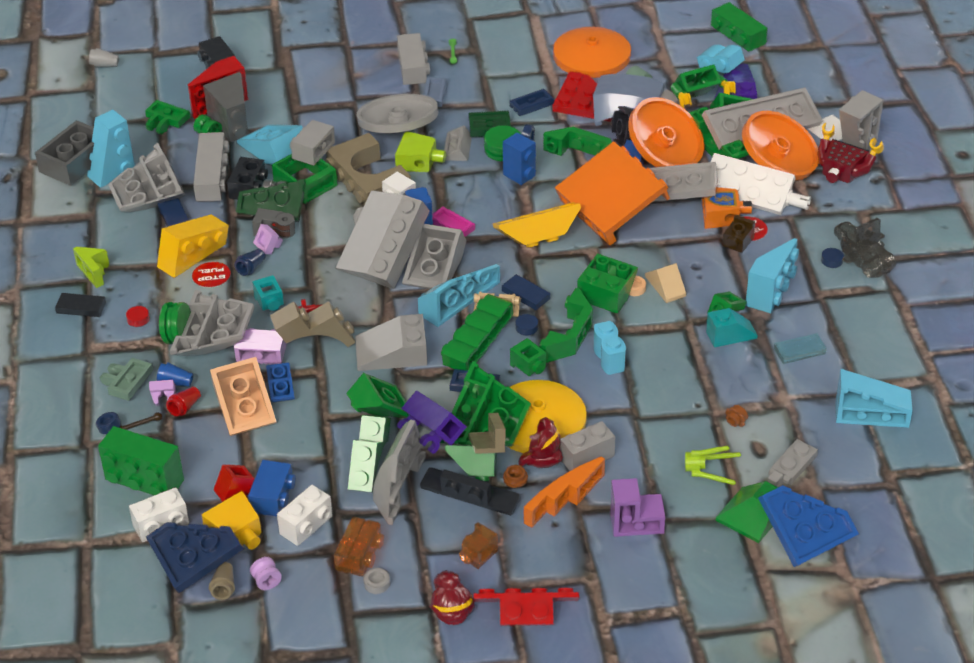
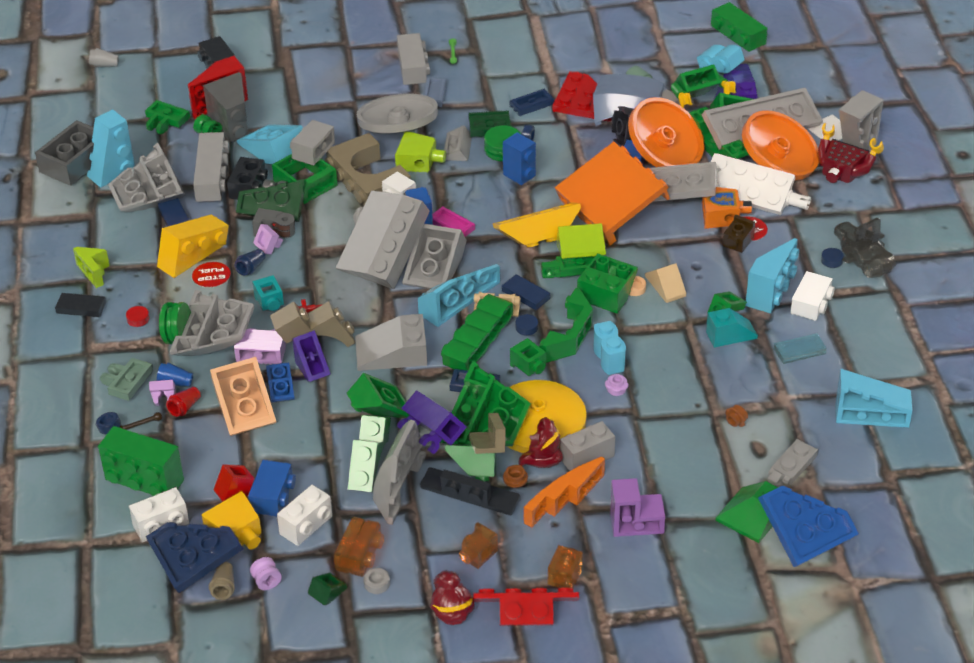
green slope [543,127,612,156] -> none
orange dish [553,27,631,78] -> none
lime plant [685,446,741,485] -> none
none -> dark purple slope [292,330,331,382]
none -> dark green slope [308,572,348,606]
none -> green hinge [541,256,595,278]
none -> clear orange brick [548,545,583,589]
none -> lime slope [556,223,606,258]
none -> lavender plate [605,374,628,396]
none -> white brick [791,271,835,321]

